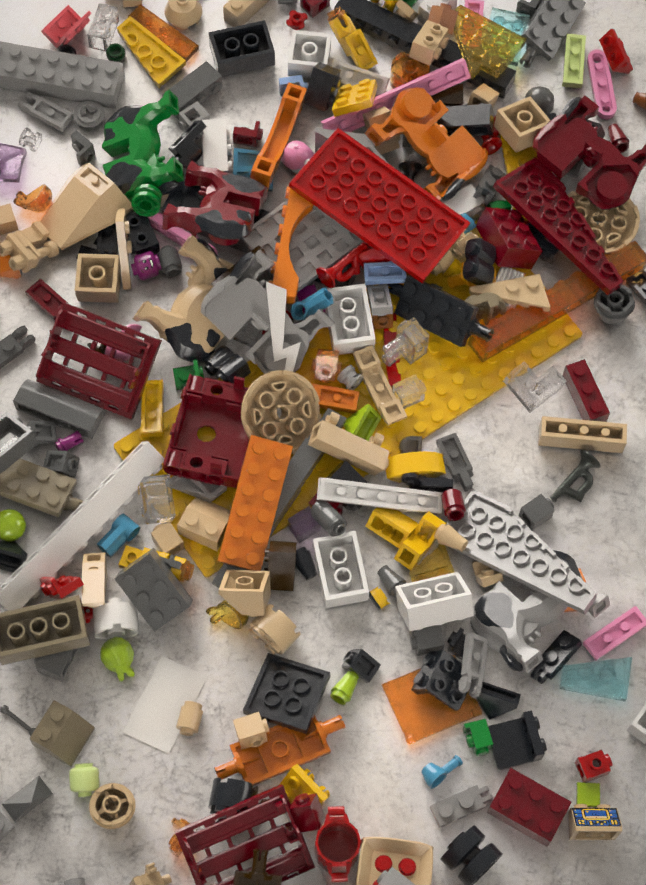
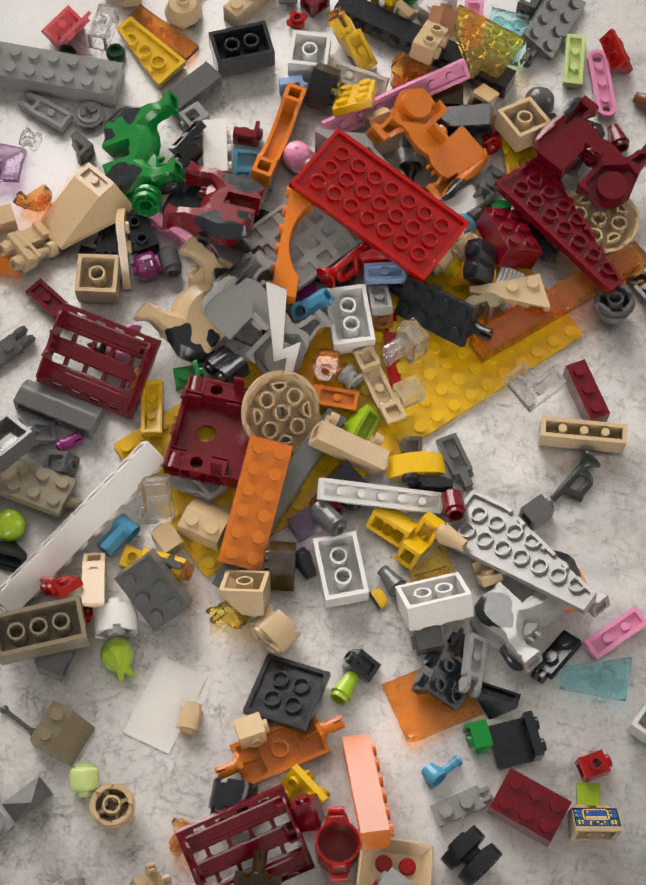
none -> brick [342,734,394,851]

